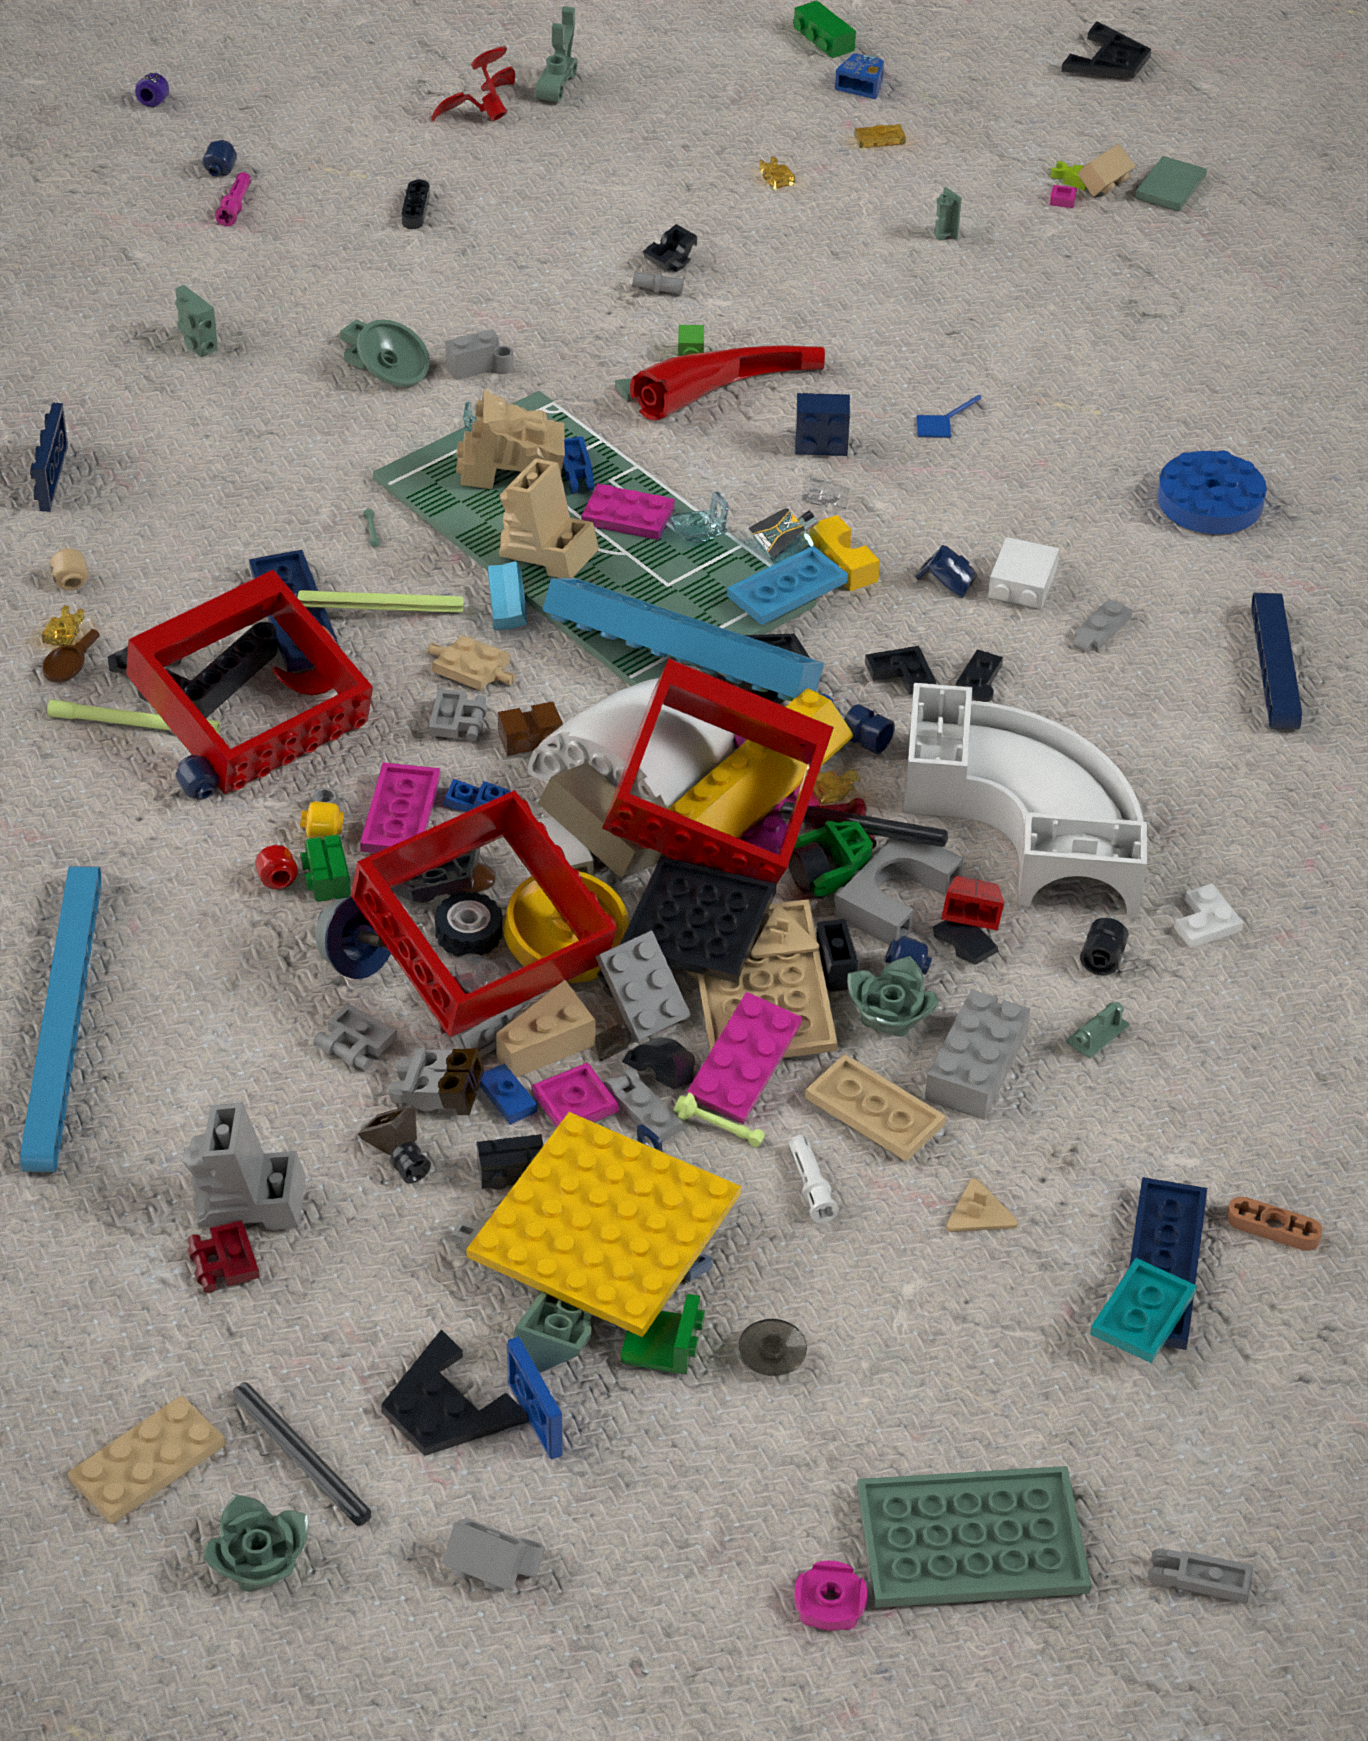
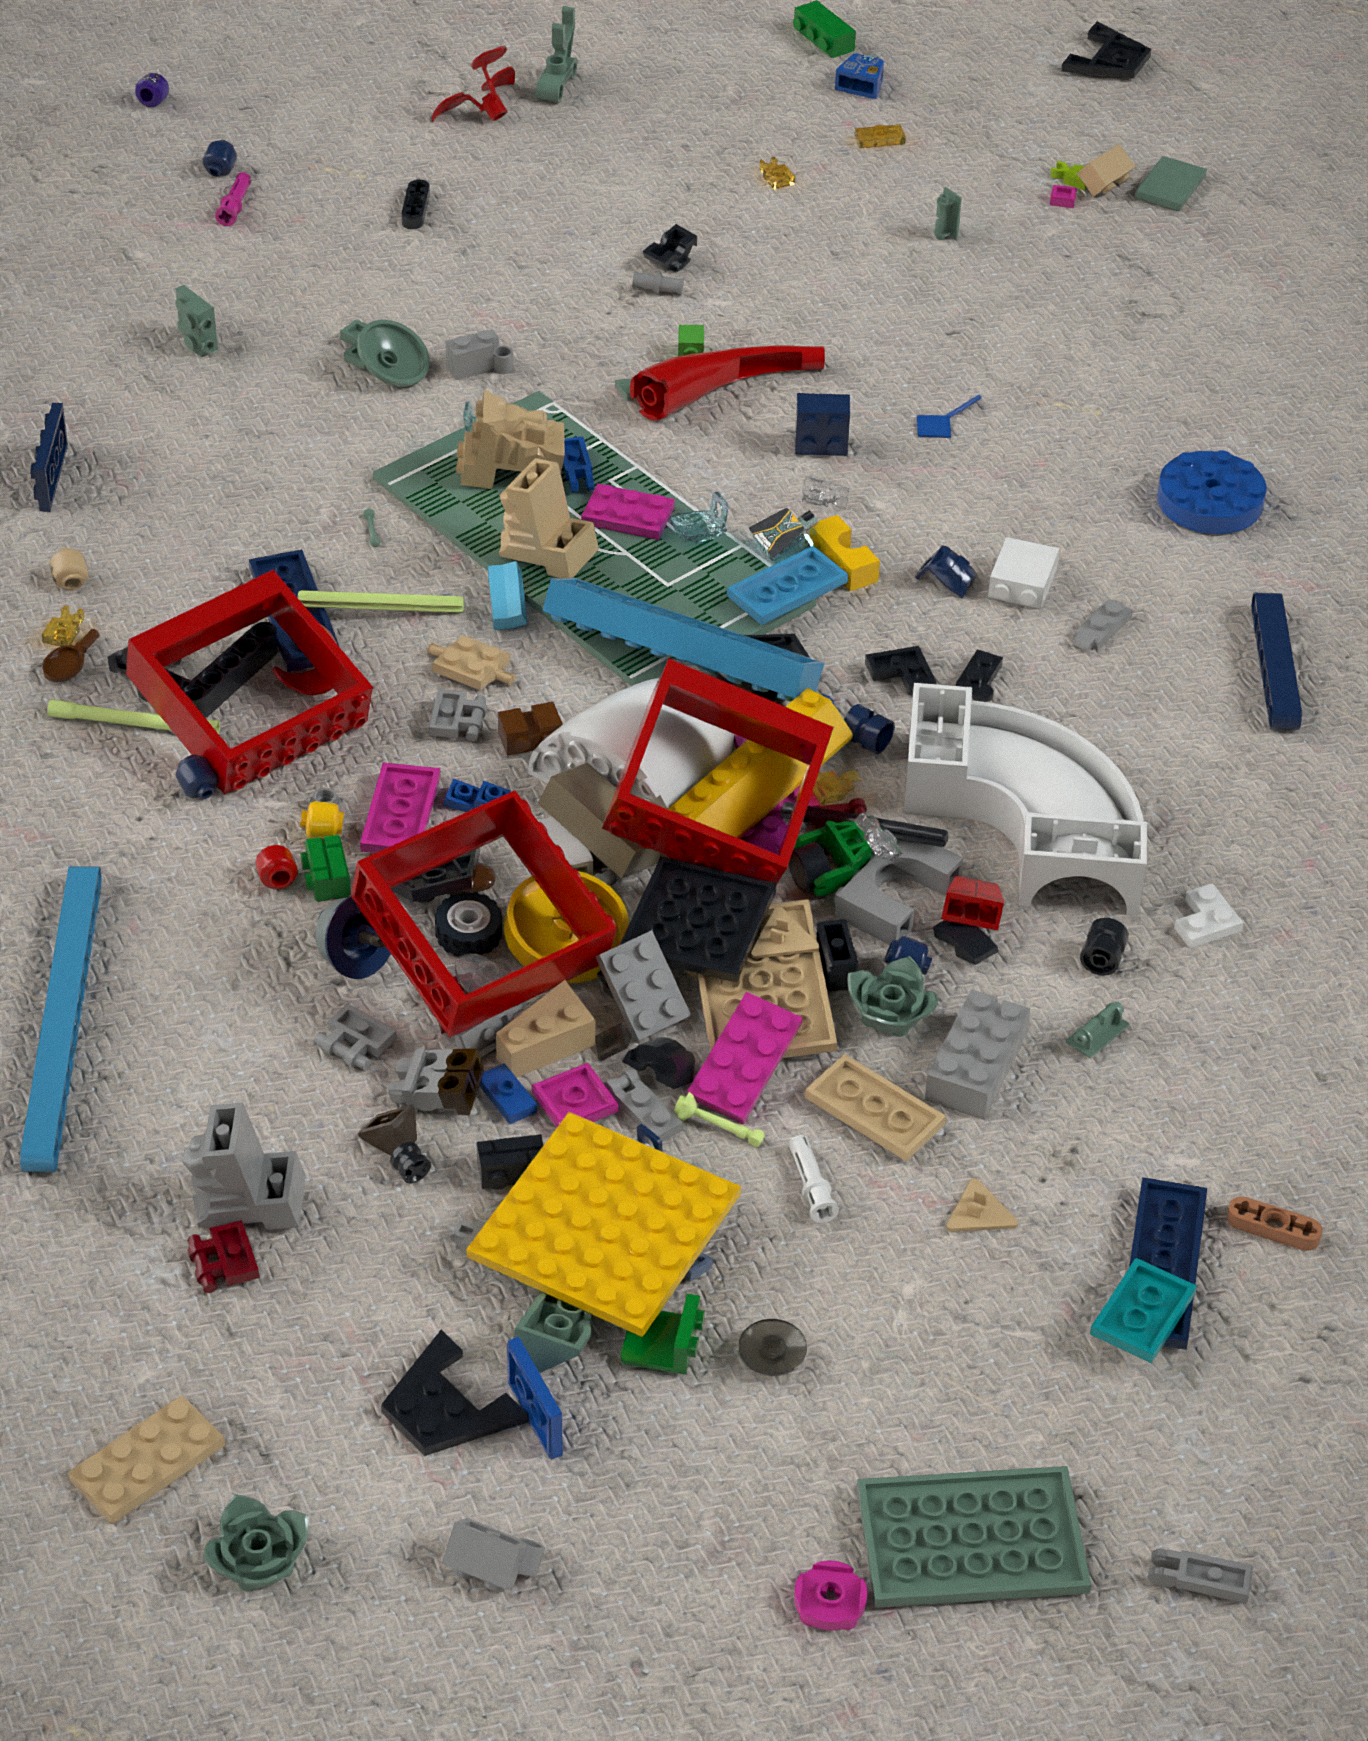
black axle [233,1382,372,1526] -> none
none -> clear plate [854,813,902,861]

